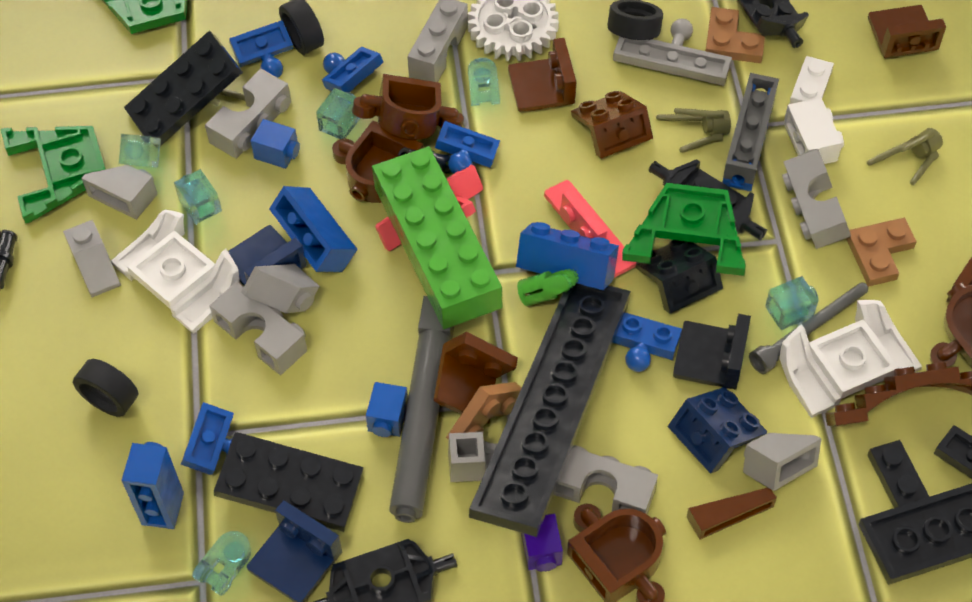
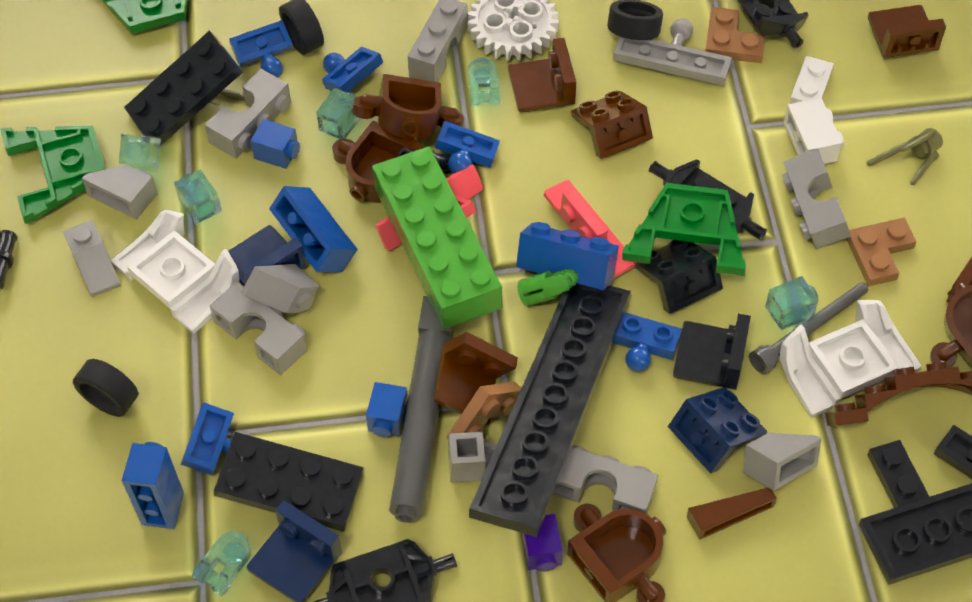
olive plant [656,108,731,153] -> none
dark grey piece [722,73,779,191] -> none

